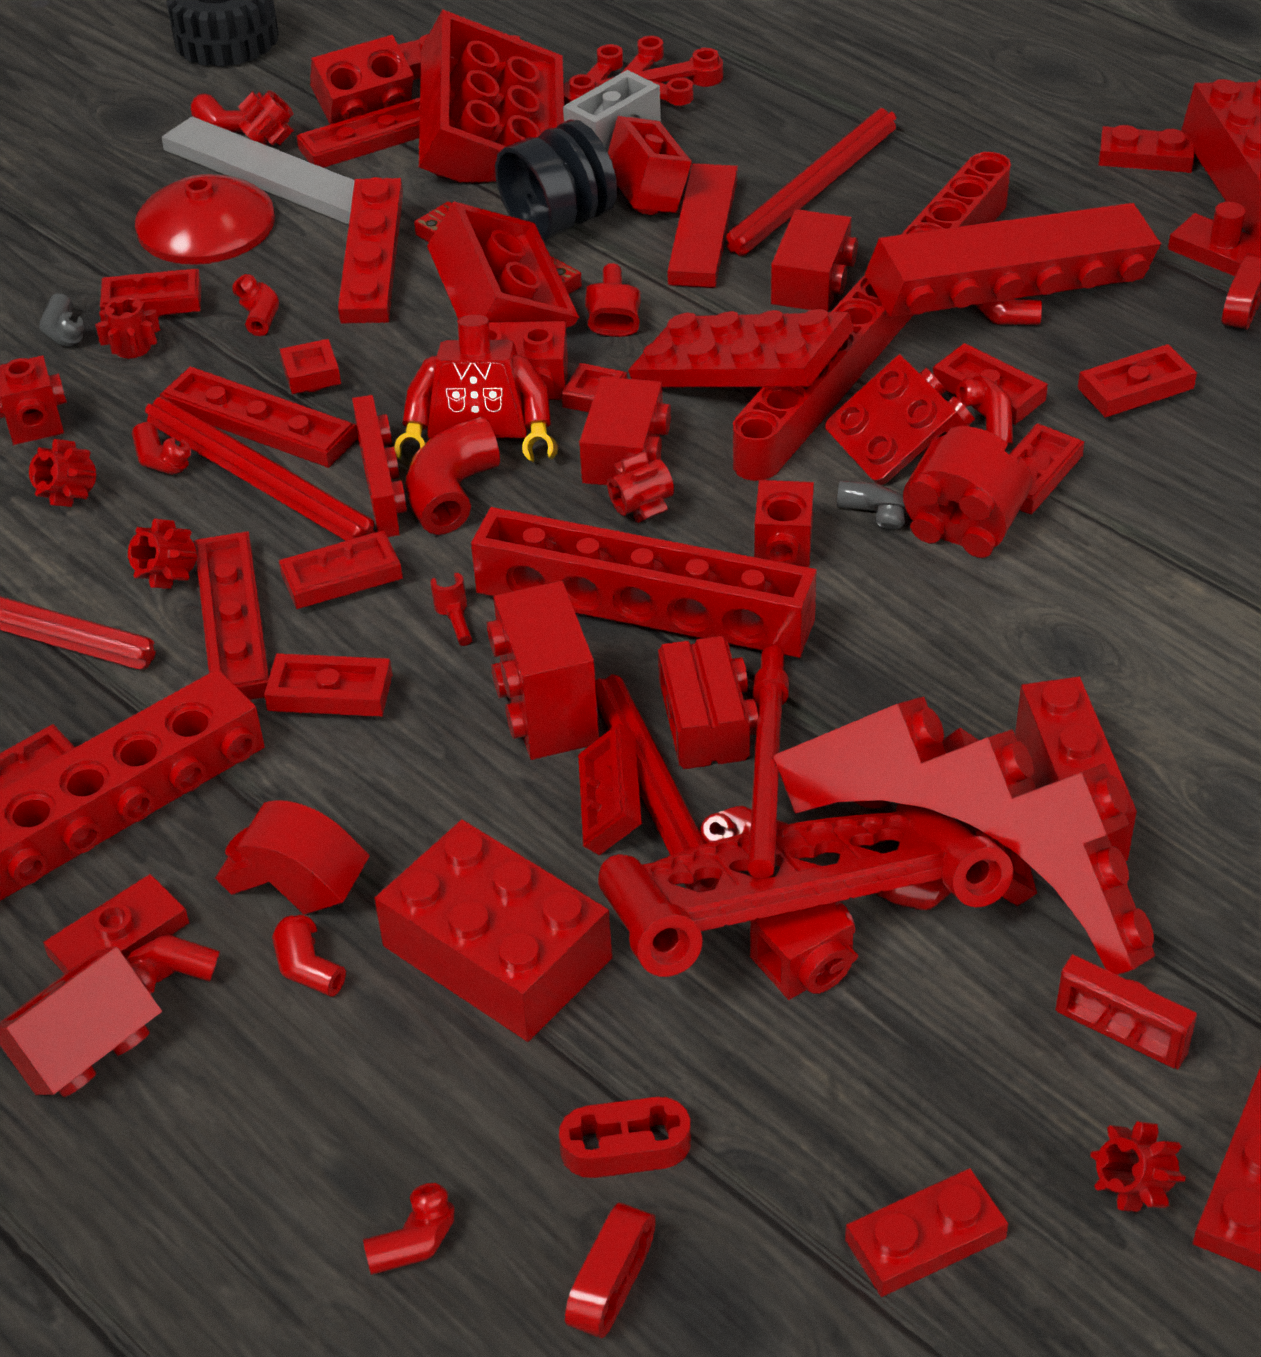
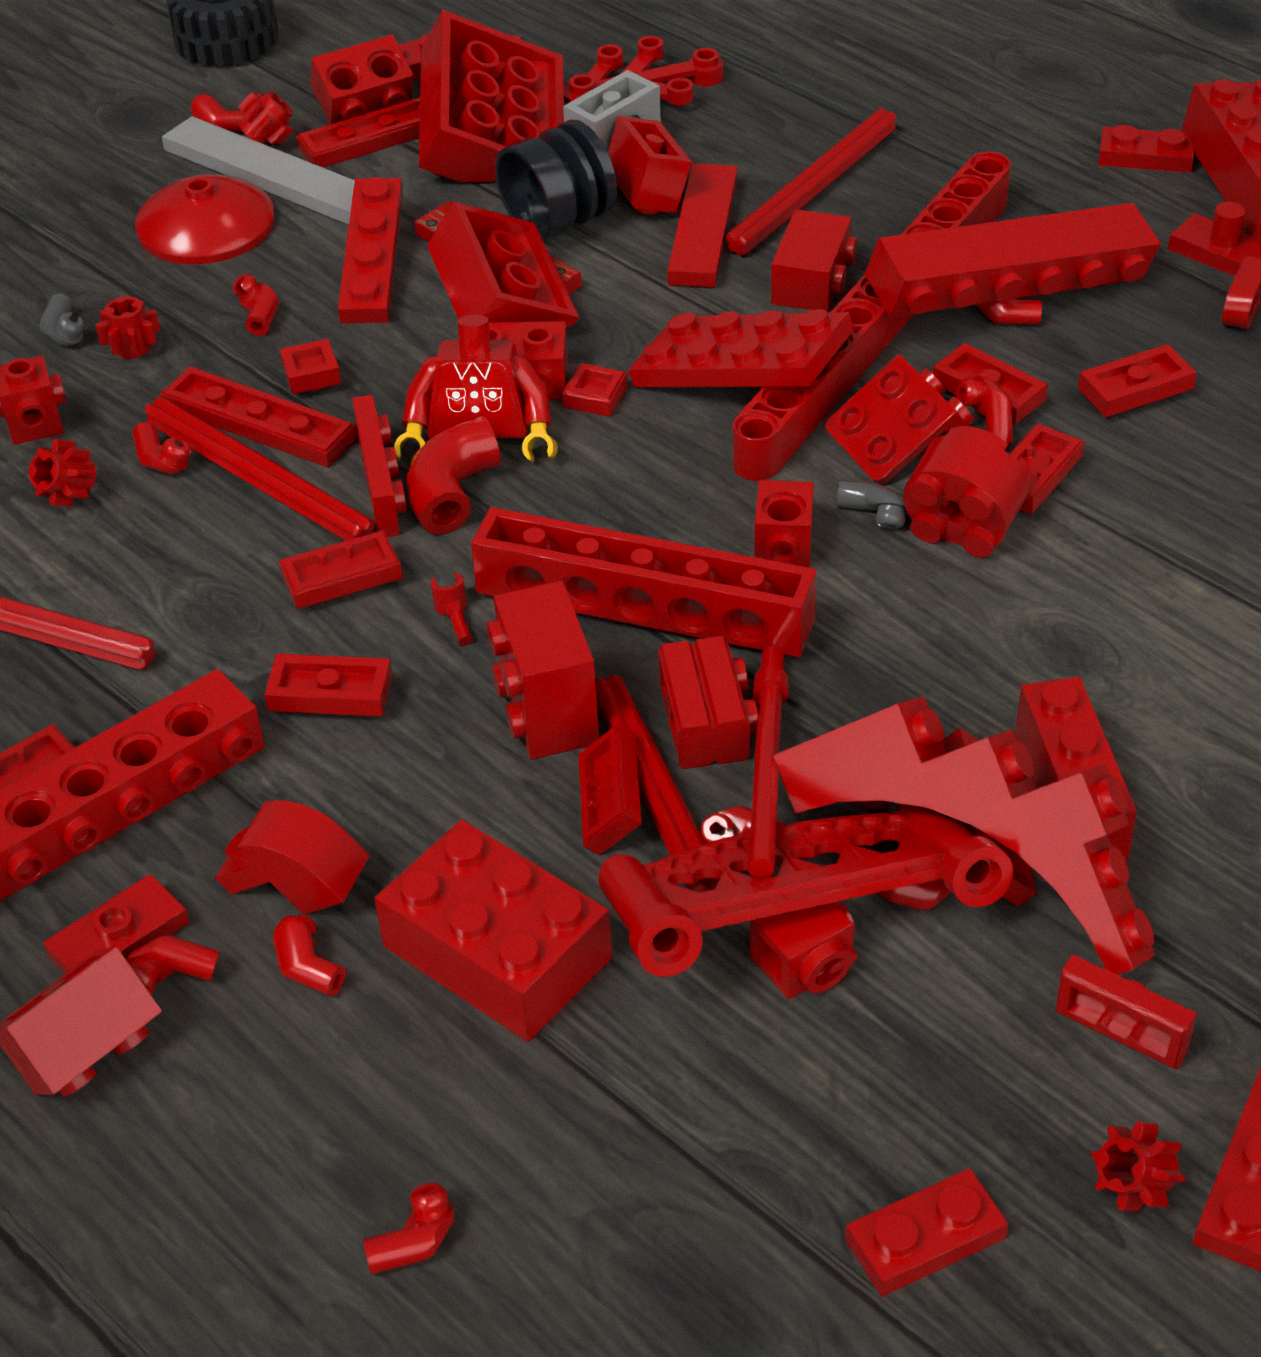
red plate [100,269,201,317] -> none
red gear [128,519,197,589] -> none
red tile [194,531,269,700] -> none
red beam [559,1097,691,1178] -> none
red beam [565,1202,656,1338] -> none
red brick [579,376,671,485] -> none
red piece [585,263,641,337] -> none
red gear [607,451,674,523] -> none

